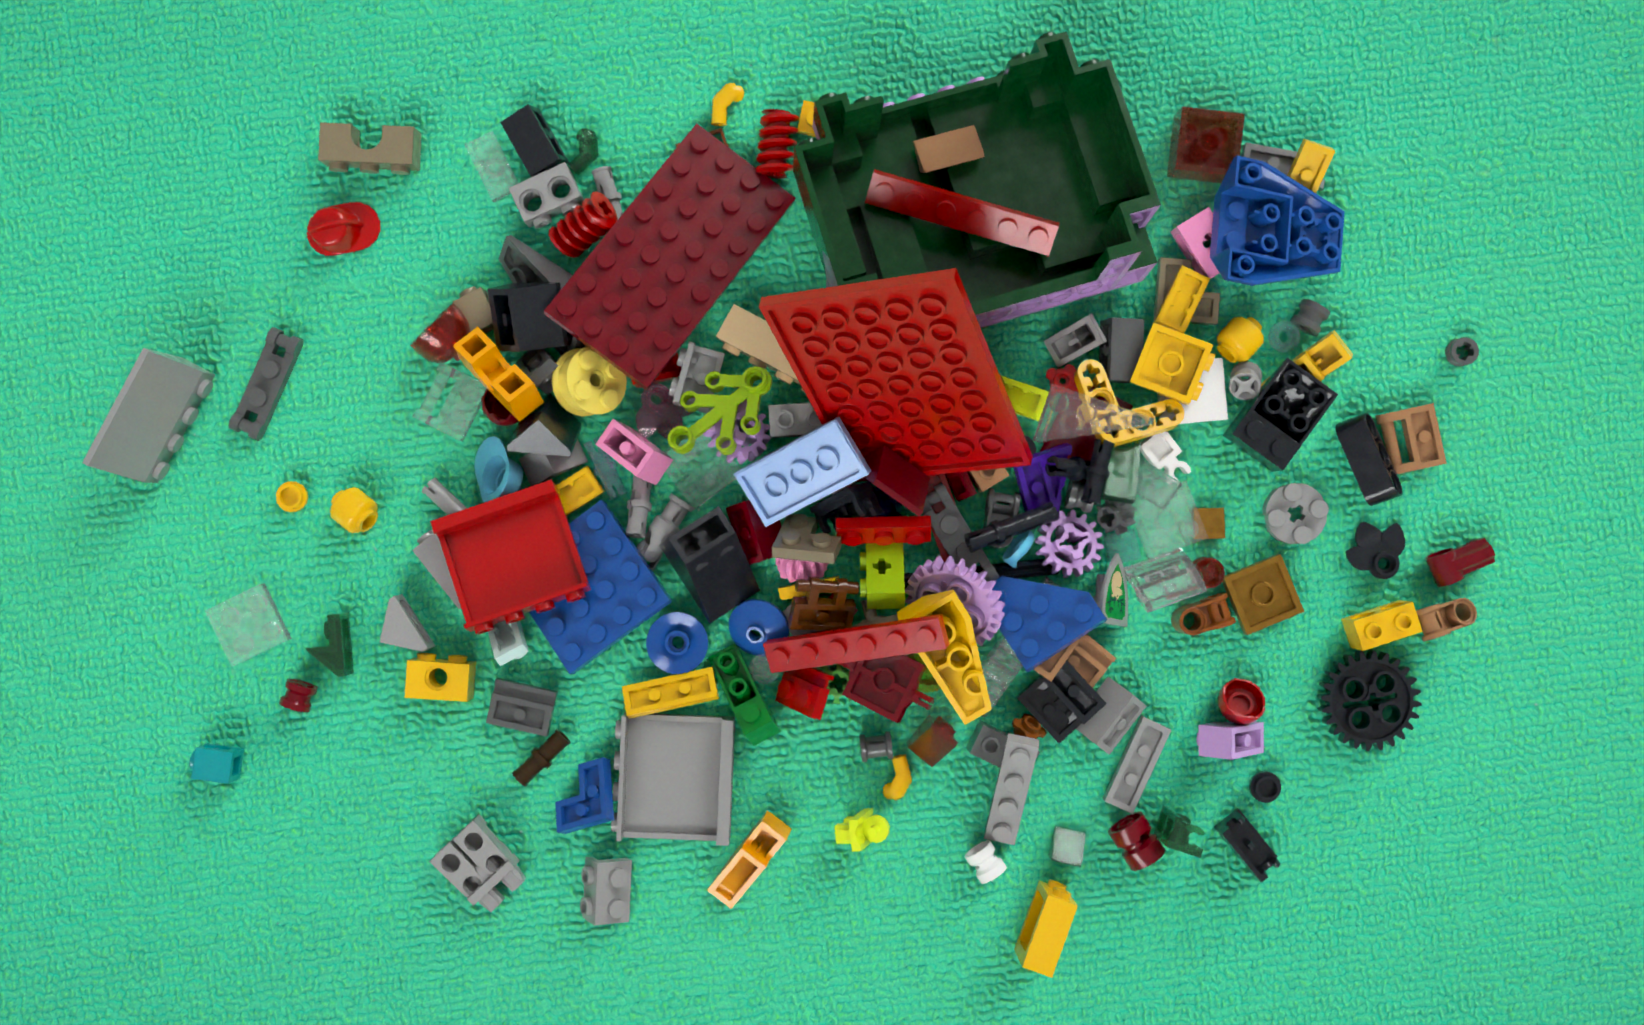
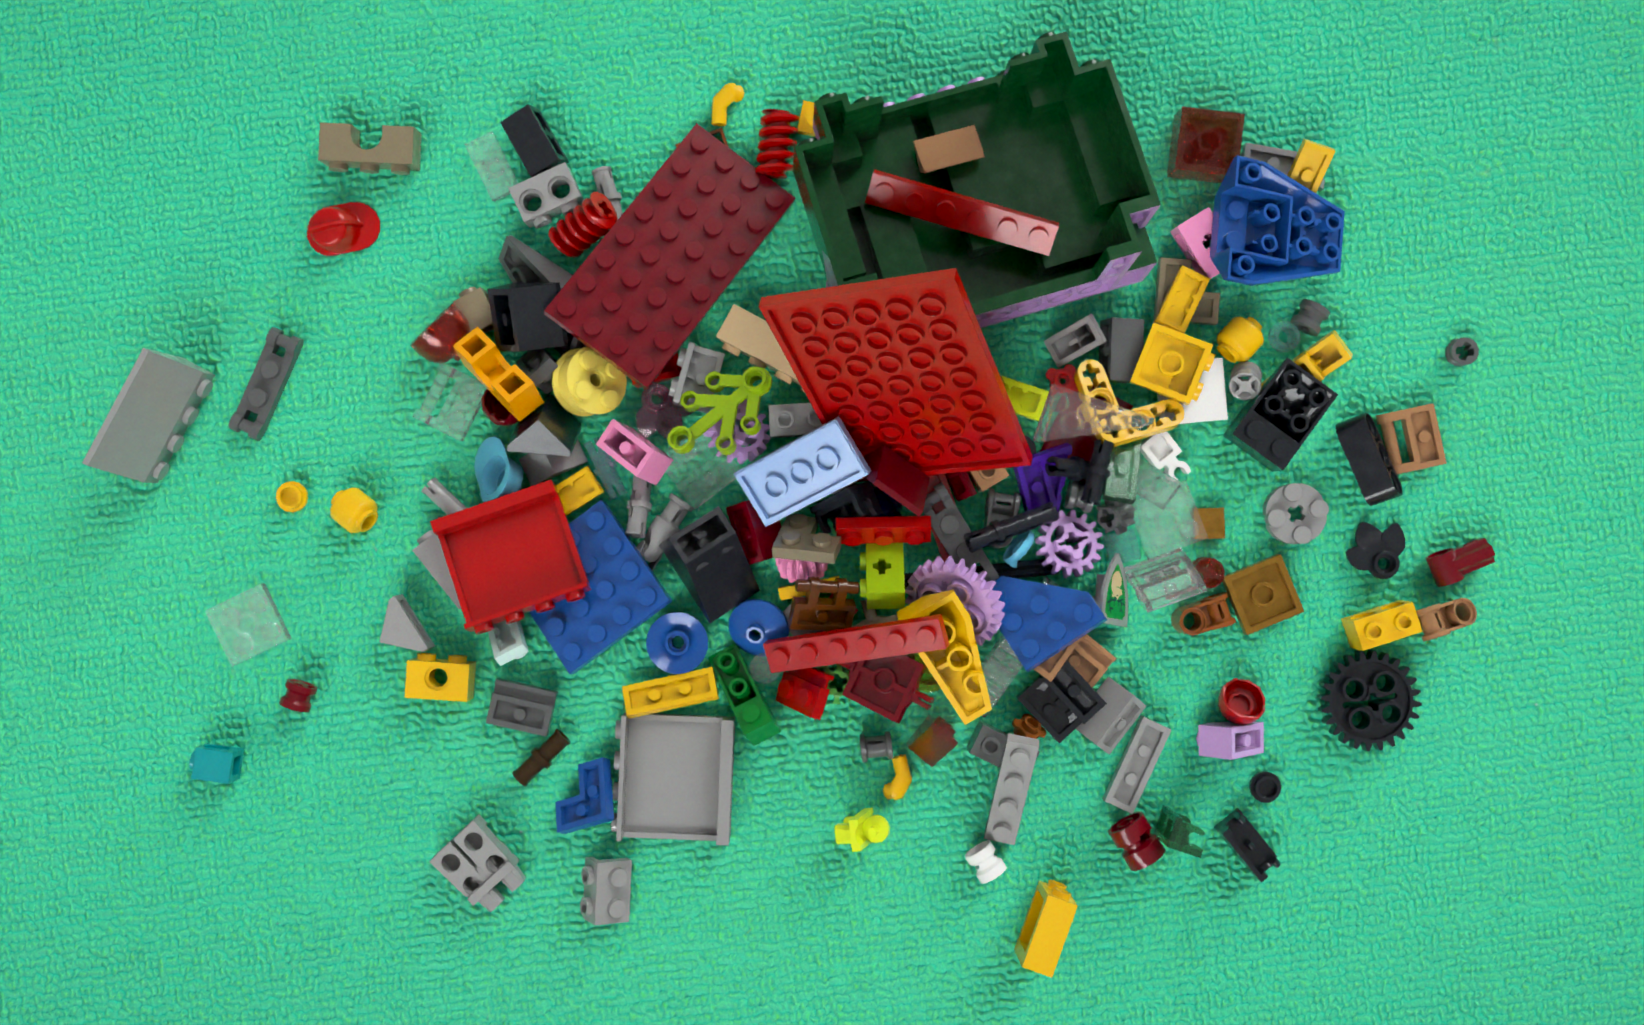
clear green slope [306,612,354,677] -> none
clear green arm [568,128,598,175] -> none
light orange slope [707,810,792,909] -> none
clear green slope [1048,826,1086,867] -> none

